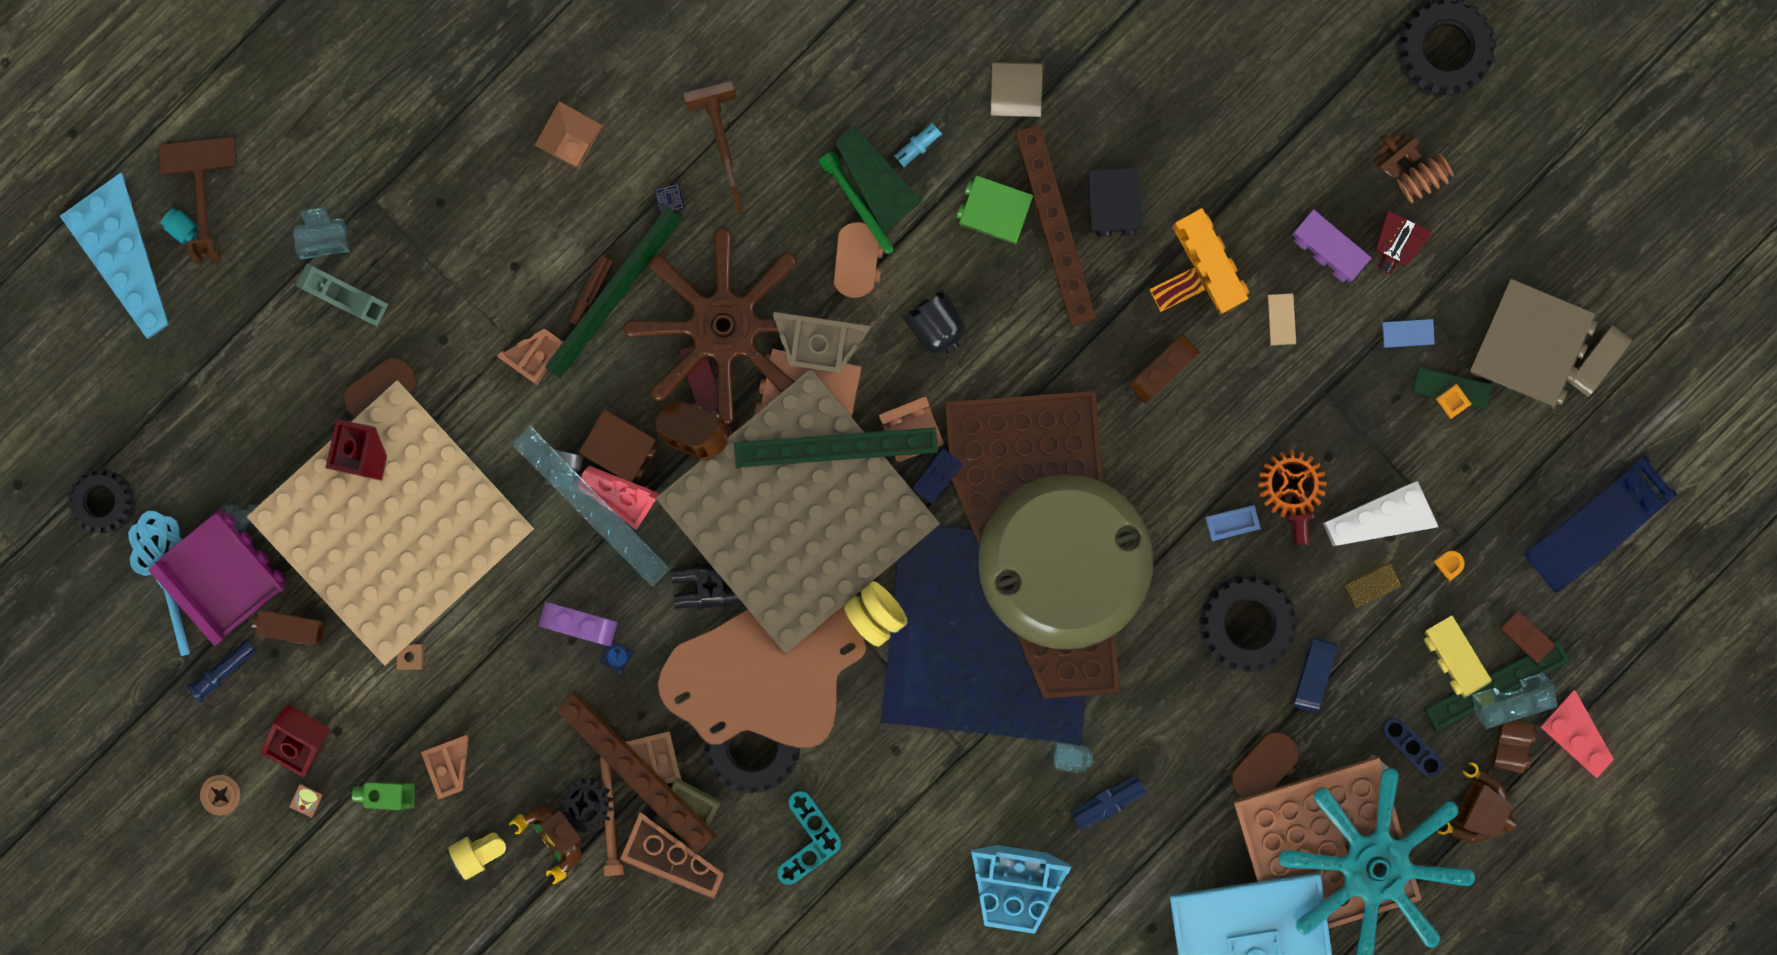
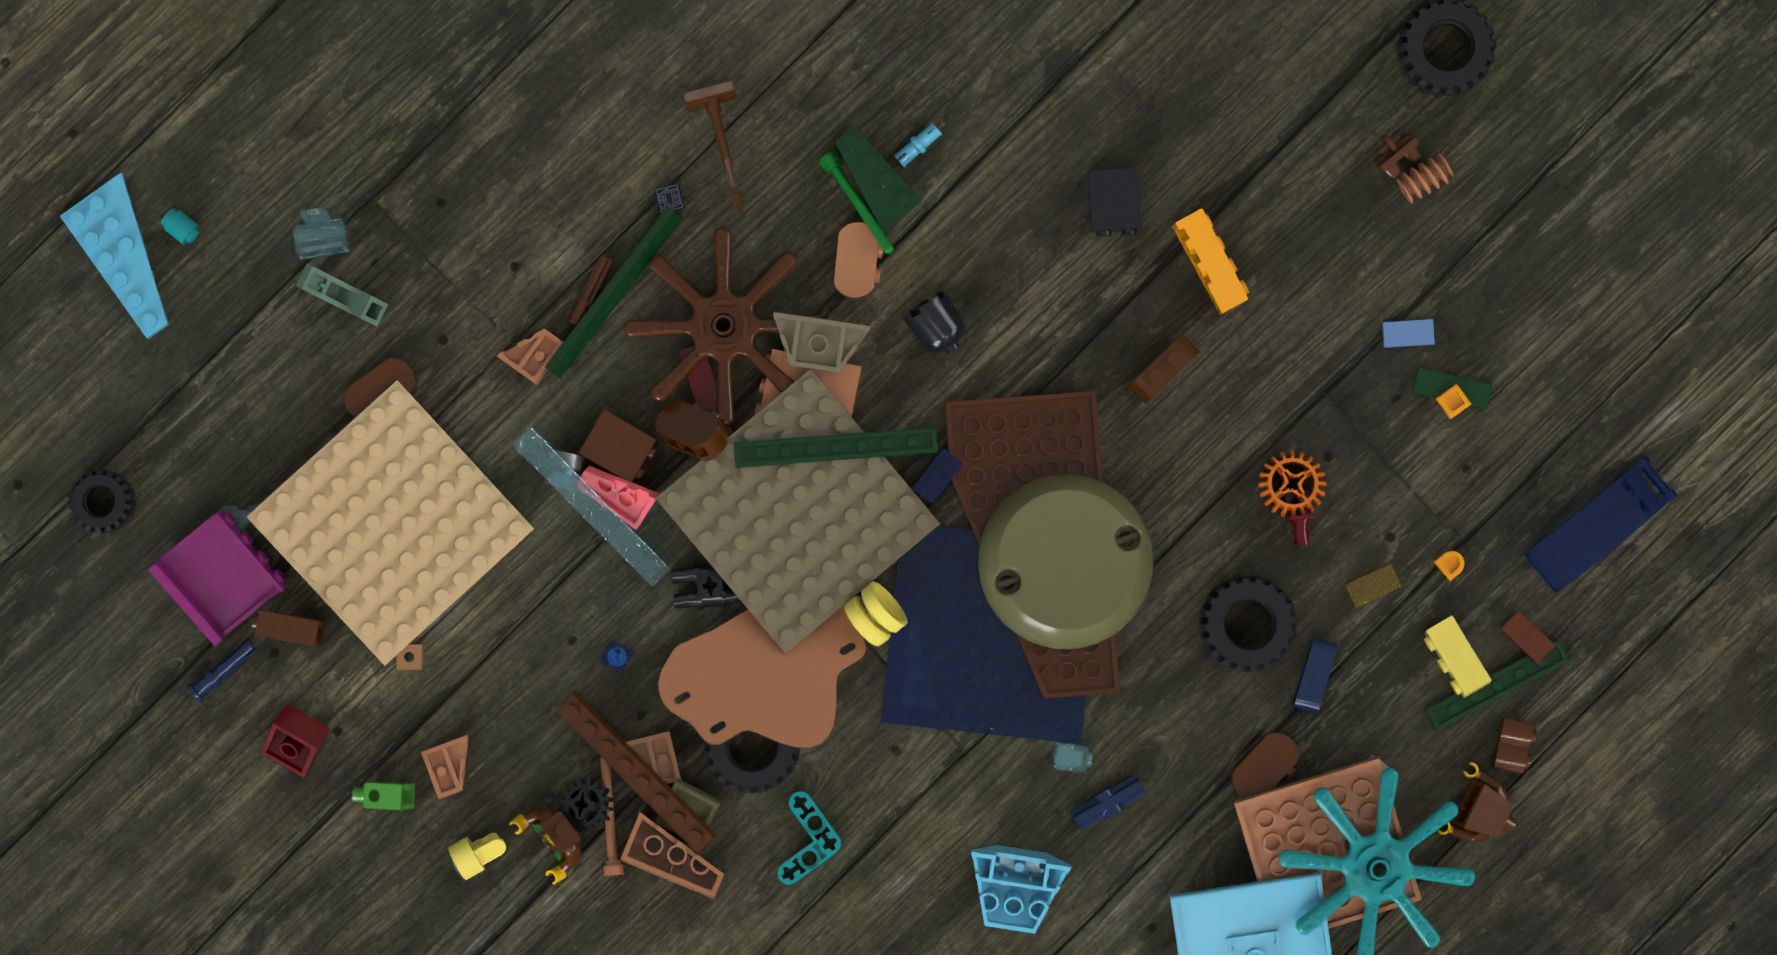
medium azure piece [128,511,190,656] -> none
reddish brown piece [159,137,237,265] -> none
medium nougat gear [200,775,241,815] -> none
tile [289,784,324,818] -> none
dark red slope [325,419,387,481] -> none
nougat slope [535,101,603,169] -> none
medium lavender brick [538,601,618,646] -> none
nougat bracket [879,396,943,462] -> none
bright green brick [956,176,1033,245] -> none
dark tan slope [991,62,1042,117] -> none
reddish brown brick [1015,125,1096,327] -> none
tile [1149,267,1206,312] -> none
medium blue tile [1205,505,1261,541] -> none
tan tile [1267,294,1296,346] -> none
medium lavender brick [1292,209,1371,283] -> none
white wedge [1323,481,1438,546] -> none
dark red torso [1374,211,1431,275] -> none
dark blue beam [1381,718,1443,777] -> none
dark tan panel [1470,279,1598,409] -> none
clear light blue arch [1472,673,1558,729] -> none
coral wing [1540,689,1614,778] -> none
dark tan beam [1568,324,1632,397] -> none

